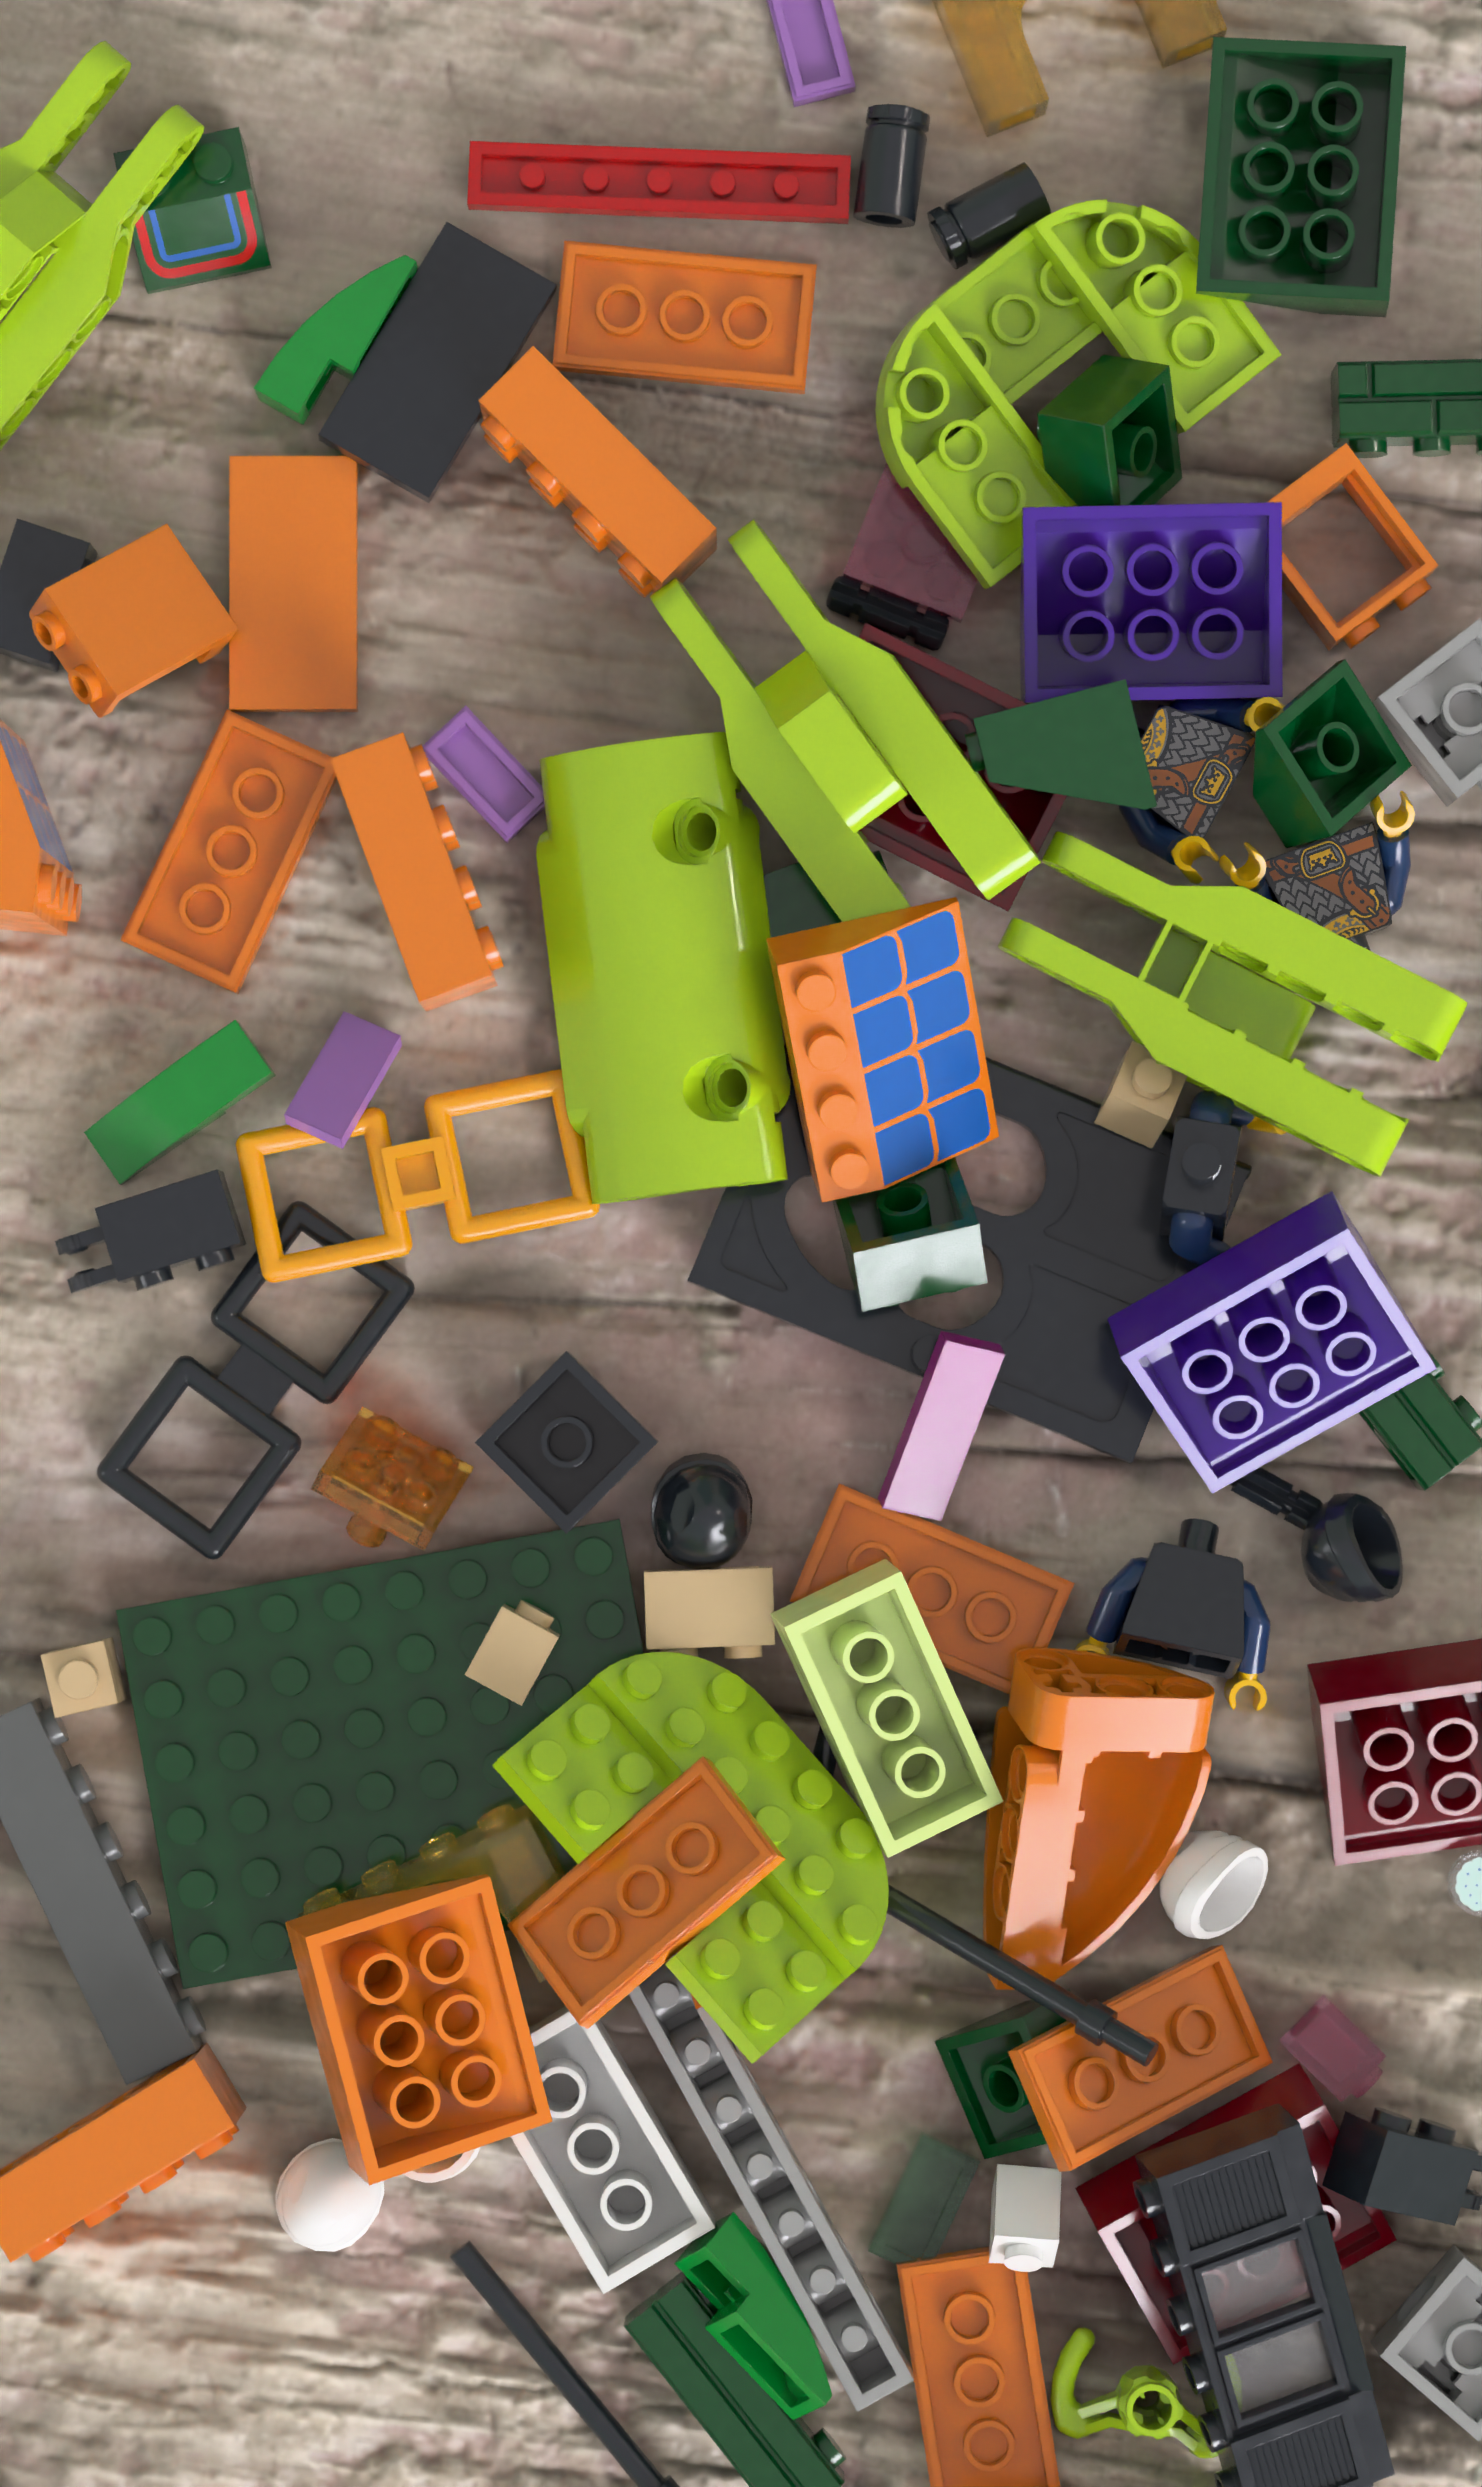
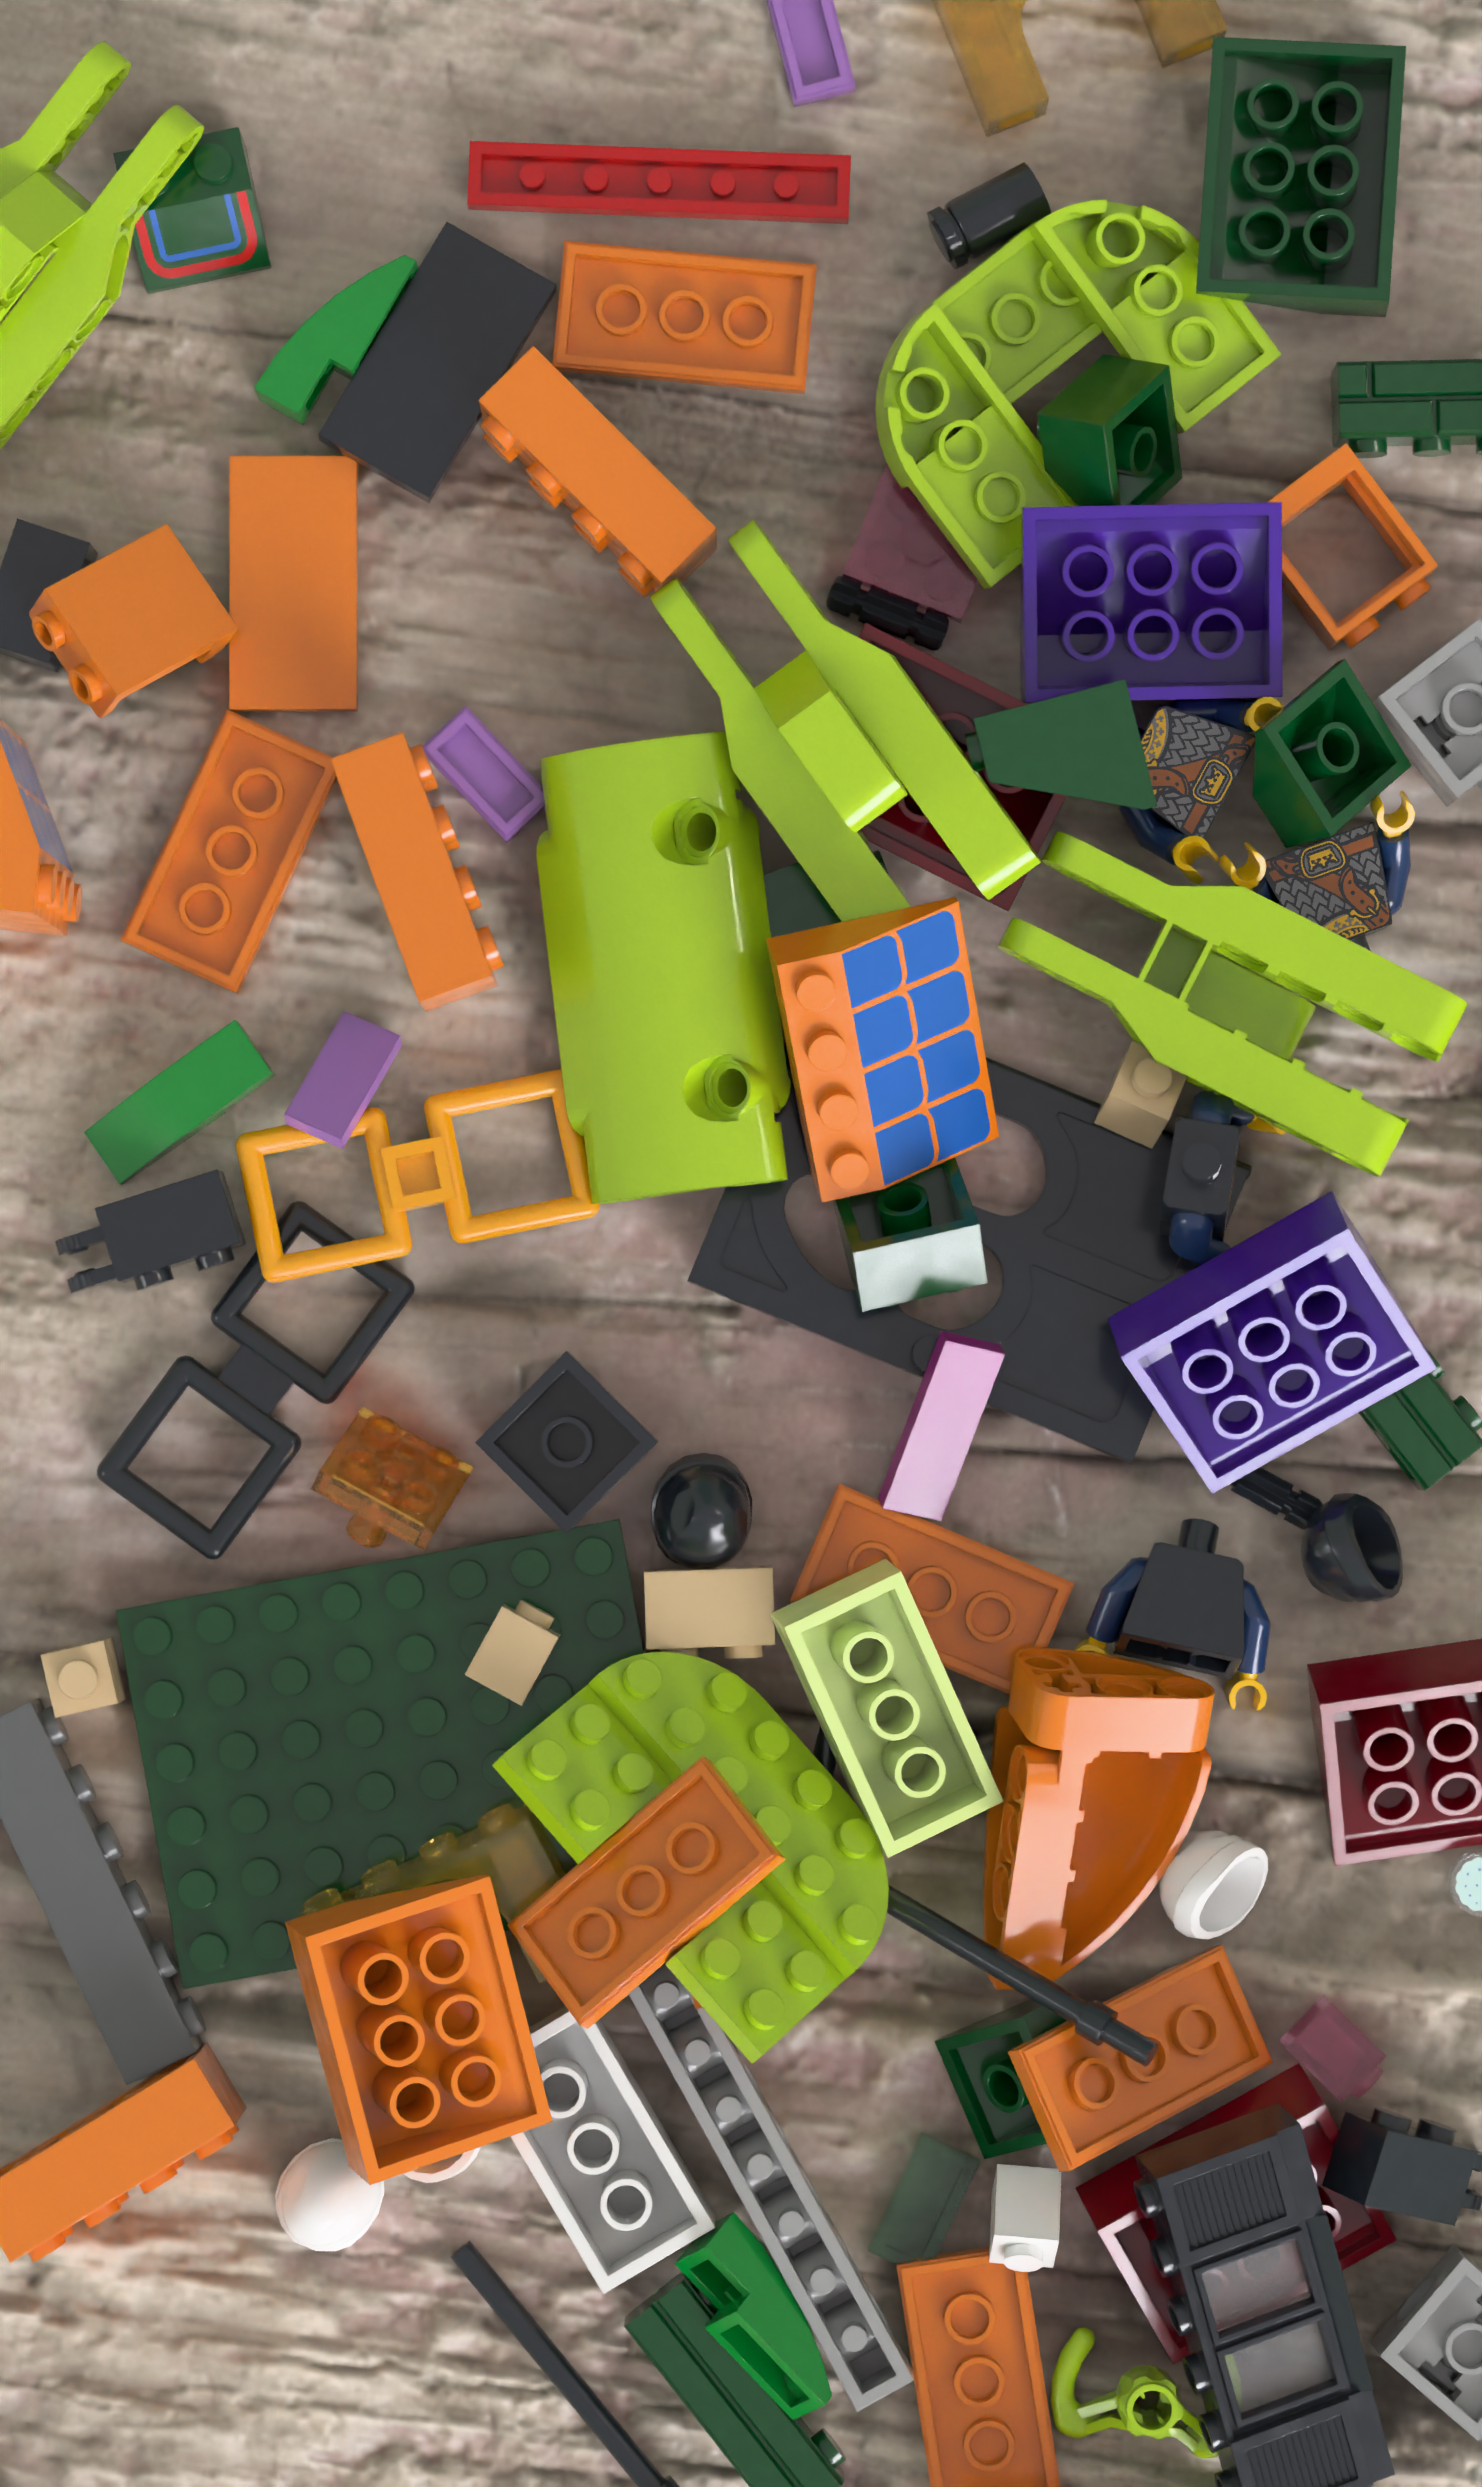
black piece [853,104,930,228] -> none

